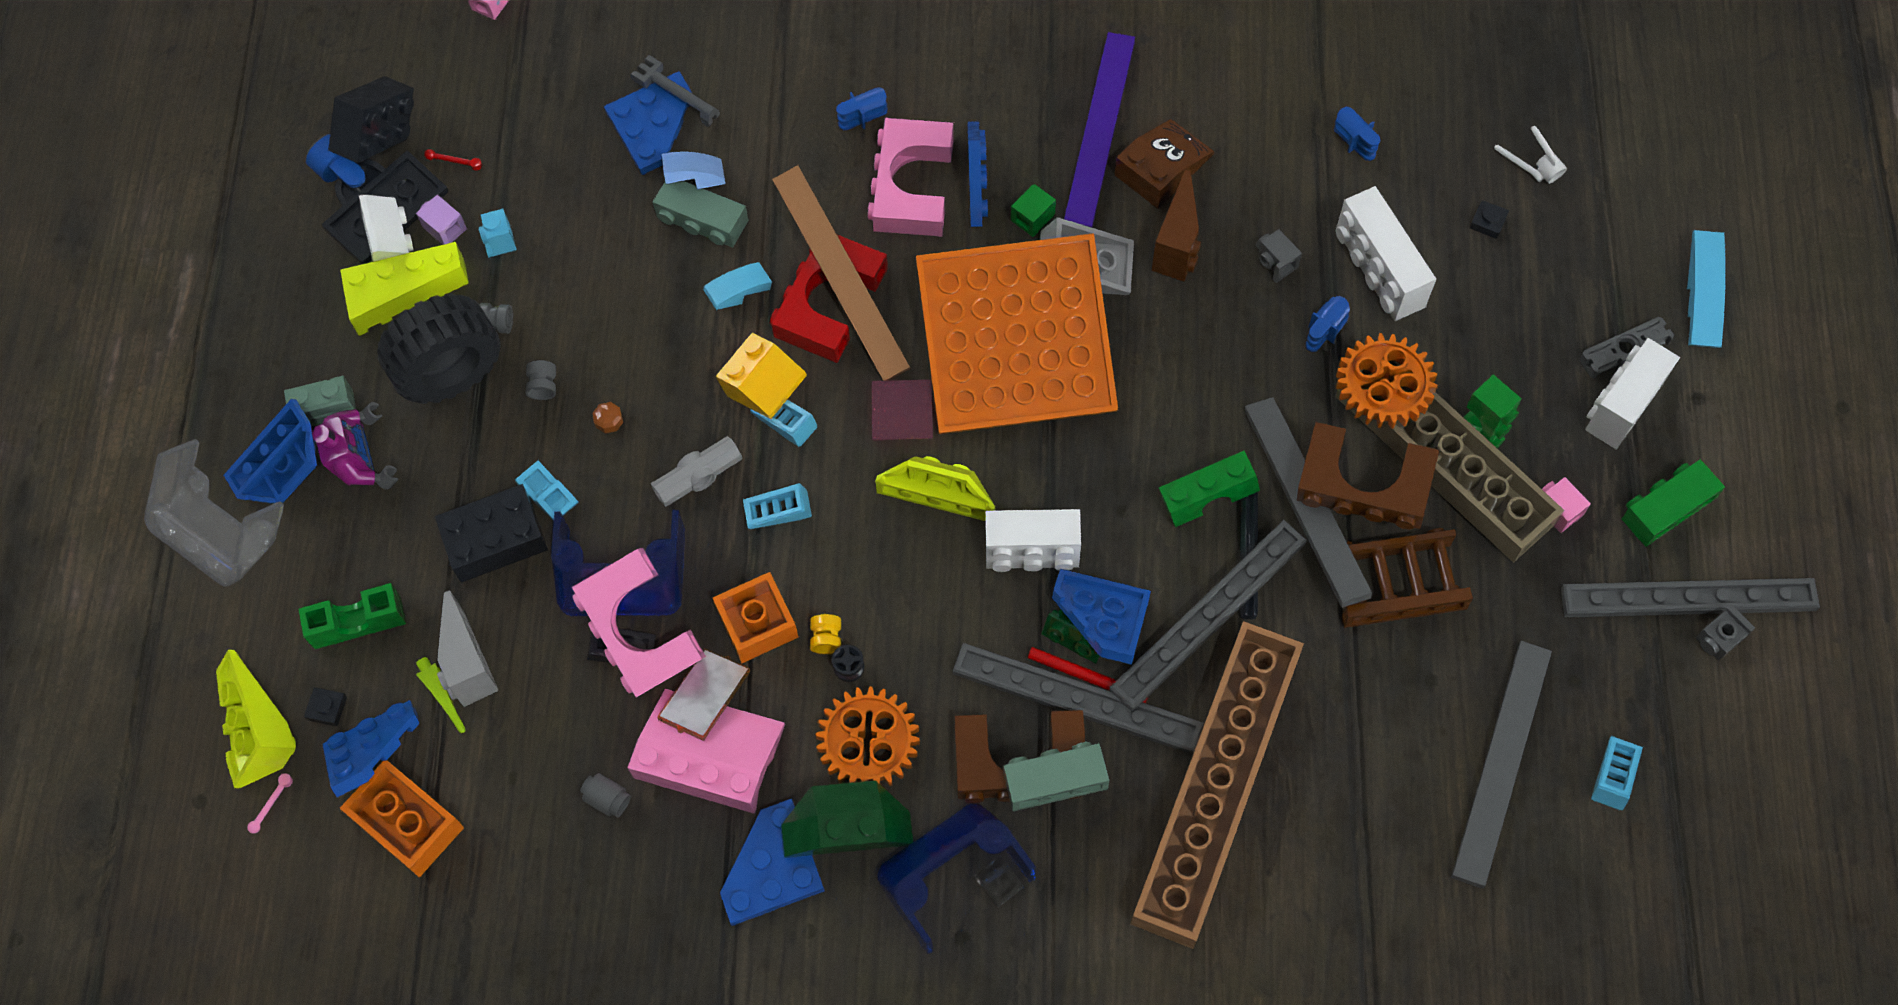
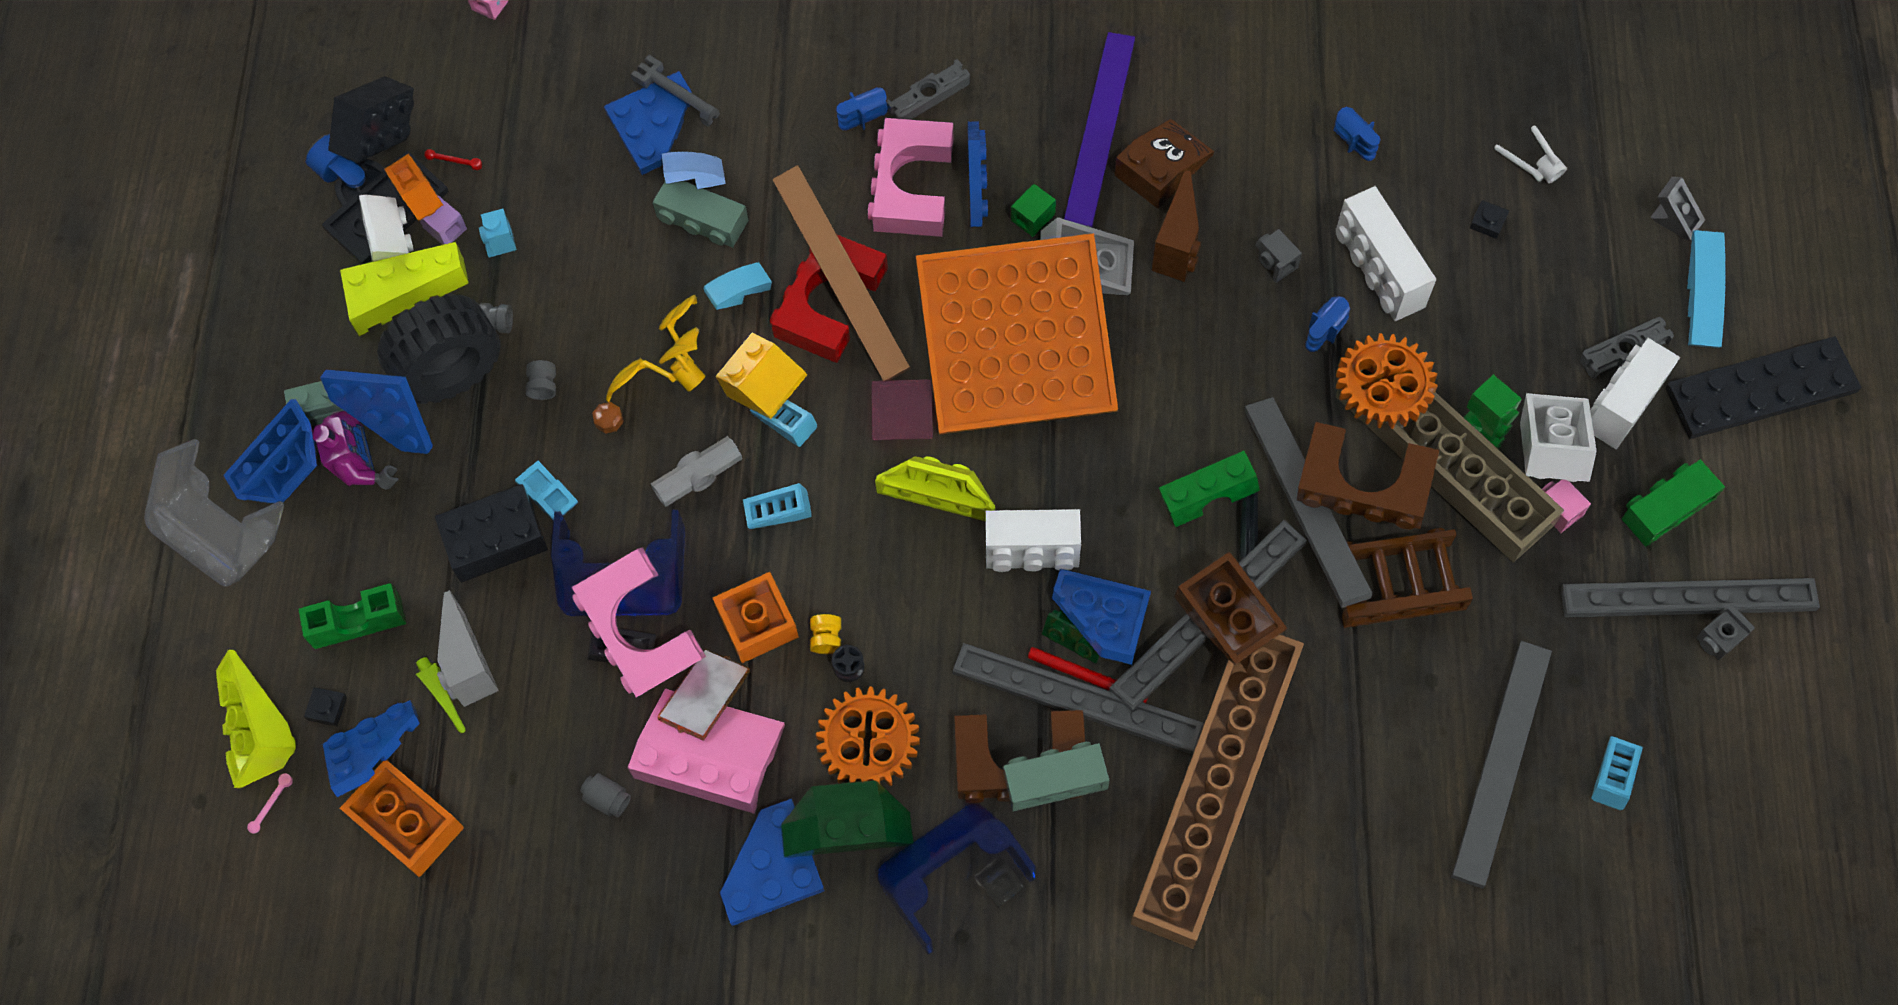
none -> blue plate [320,370,433,454]
none -> orange brick [384,153,443,221]
none -> yellow plant [606,295,706,402]
none -> dark grey piece [887,60,970,120]
none -> reddish brown slope [1174,551,1288,665]
none -> white brick [1520,393,1597,482]
none -> flat silver slope [1651,177,1705,240]
none -> black plate [1665,336,1862,440]

